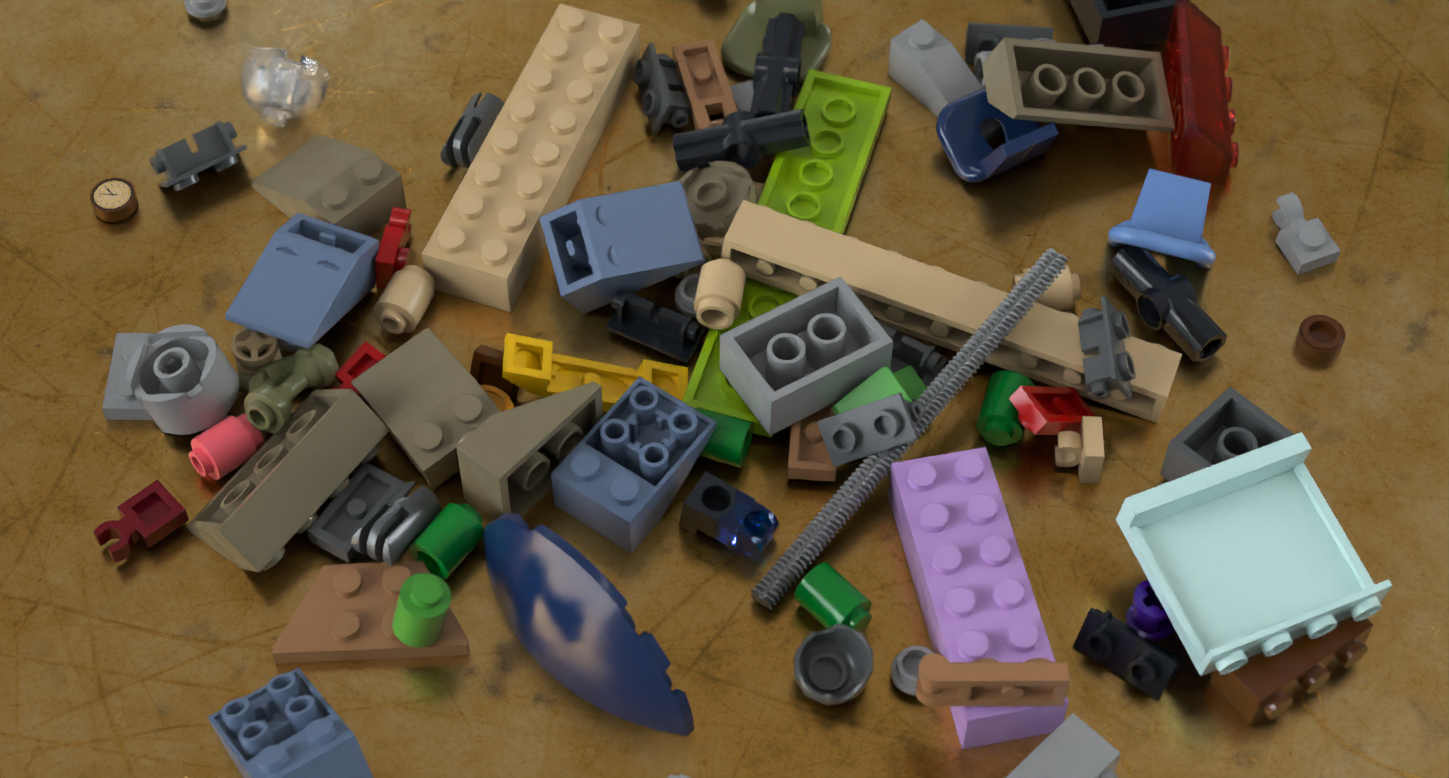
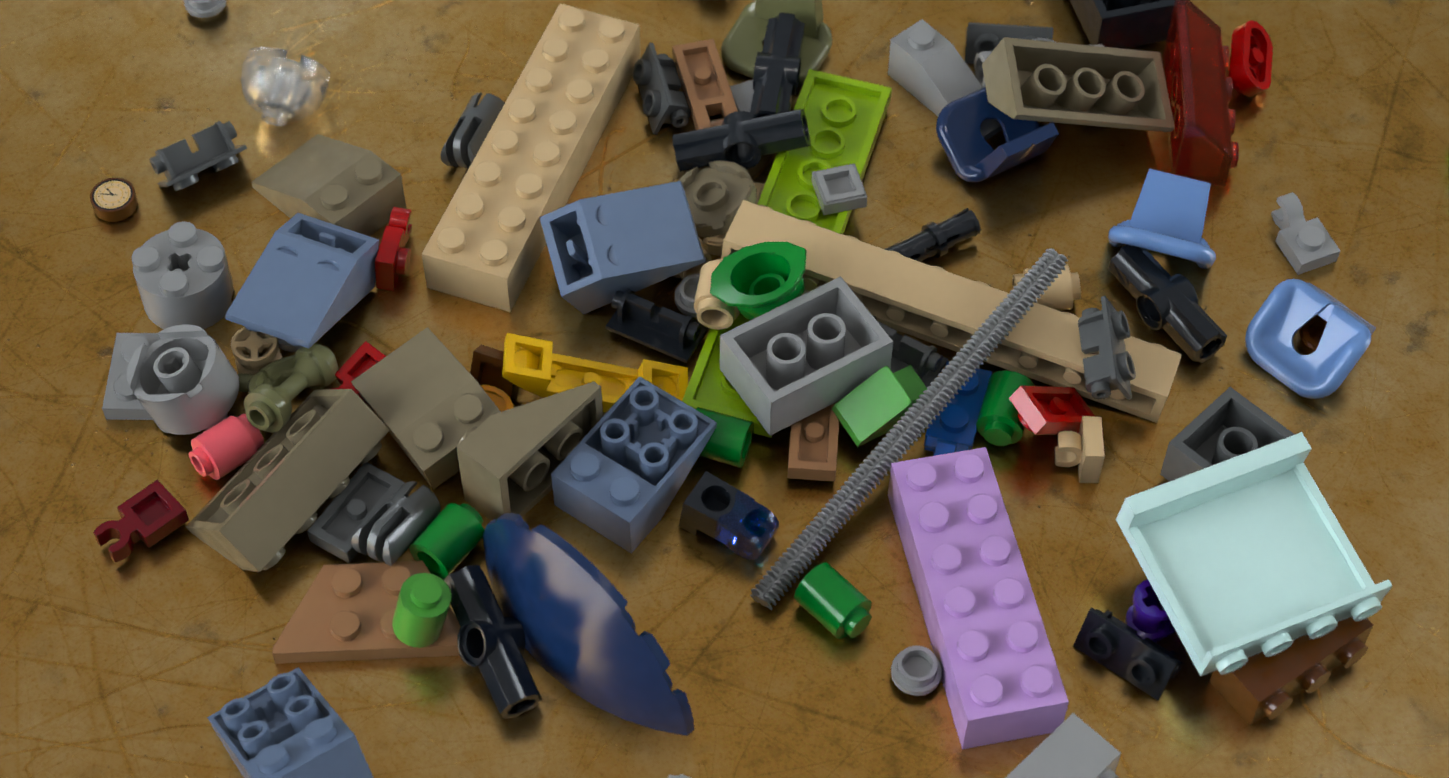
tan brick [374,265,435,334] -> none
dark grey hair [794,623,873,705] -> none
dark grey hinge [817,392,923,467] -> none
medium nougat plate [915,653,1070,706] -> none
none -> light grey brick [131,221,234,329]
none -> black piece [444,565,543,719]
none -> green piece [710,242,807,321]
none -> light grey tile [811,163,867,215]
none -> black pin [885,208,981,262]
none -> blue hinge [924,361,992,456]
none -> red plate [1229,20,1273,97]
none -> medium blue piece [1245,279,1376,399]

